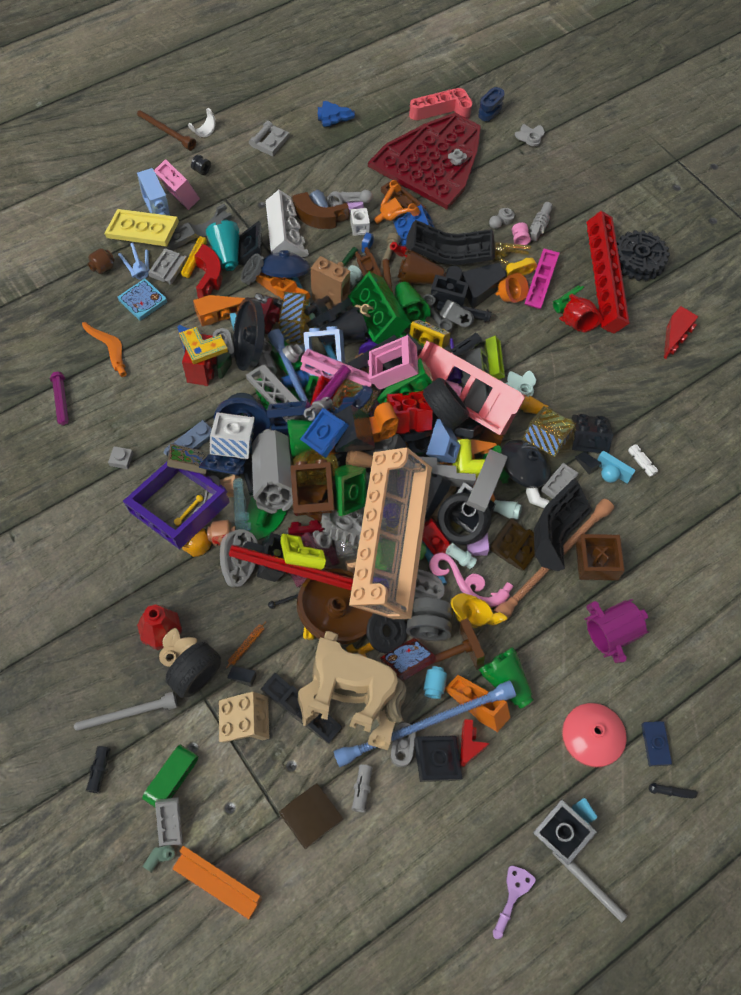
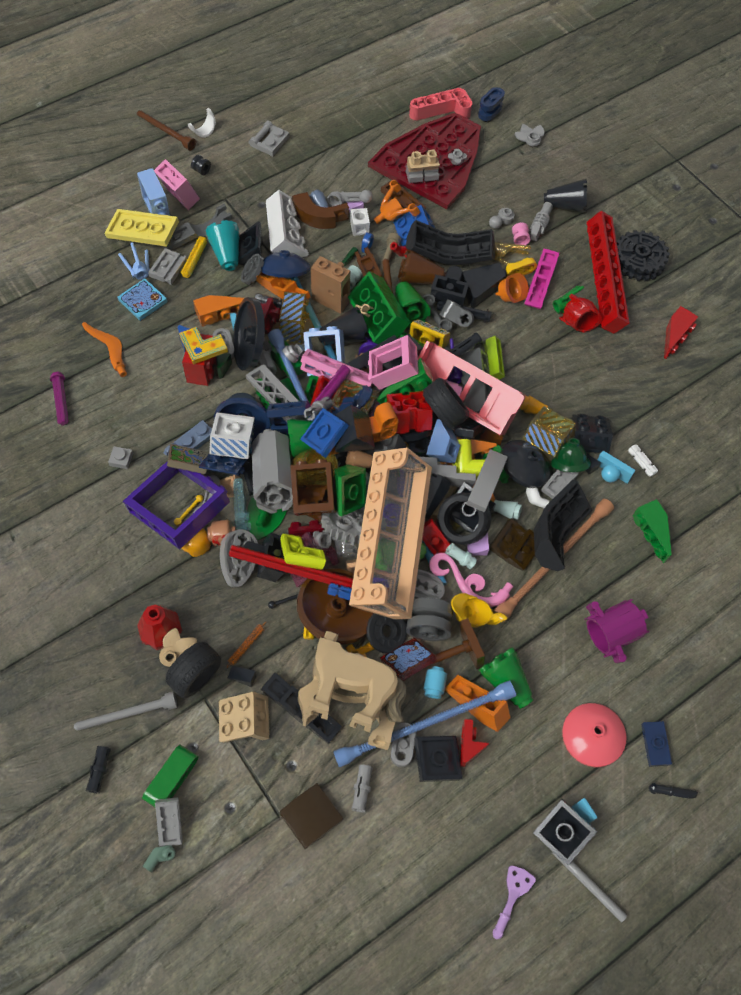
reddish brown head [87,248,115,274] -> none
orange fence [172,846,262,920] -> none
red arch [194,244,222,298] -> none
blue cone [281,370,309,388] -> none
black plate [304,296,352,329] -> none
blue rock [318,101,355,127] -> none
light aqua plate [505,370,536,396] -> none
reddish brown brick [576,534,624,580] -> none
none -> blue axle [327,583,352,600]
none -> tan hips [406,150,440,183]
none -> black cone [544,179,587,213]
none -> dark green hat [551,438,591,472]
none -> green slope [633,499,672,564]

